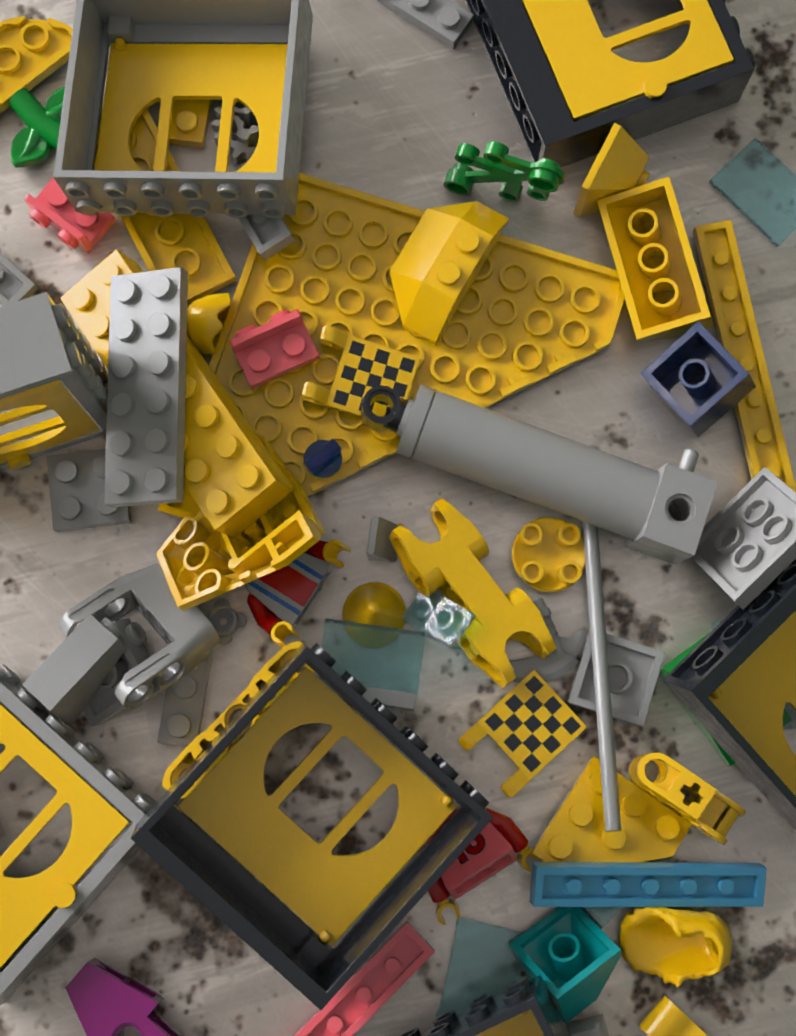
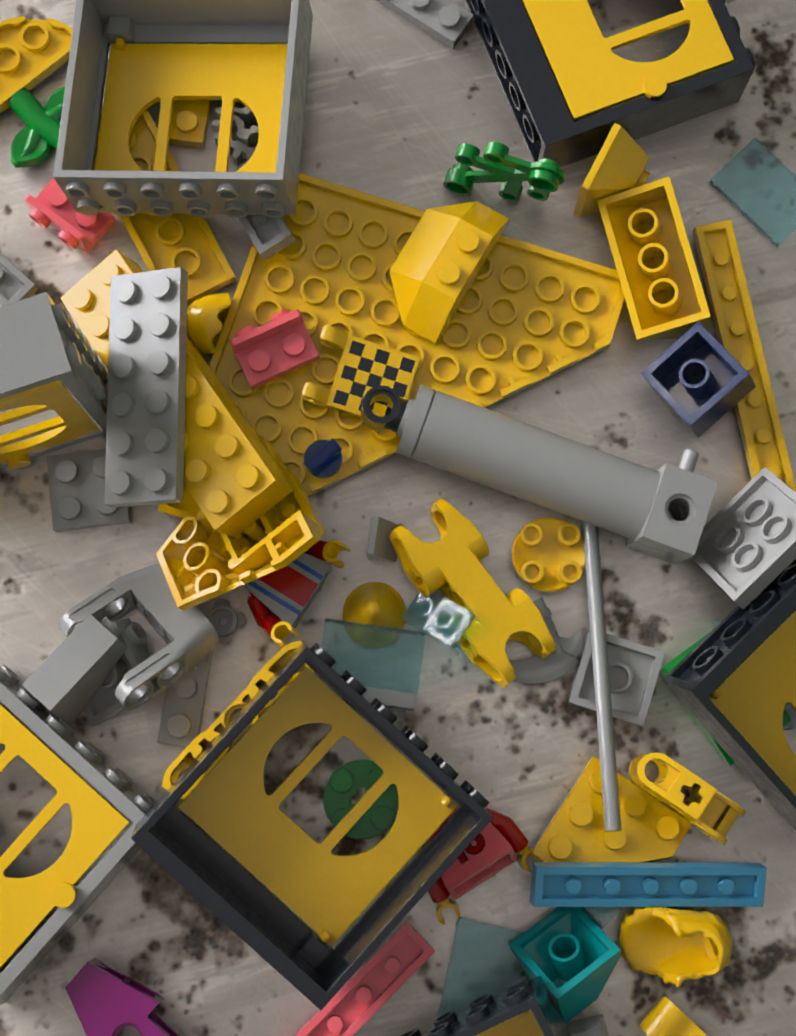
yellow flag [458,670,587,797] -> none
none -> green plate [323,760,398,839]

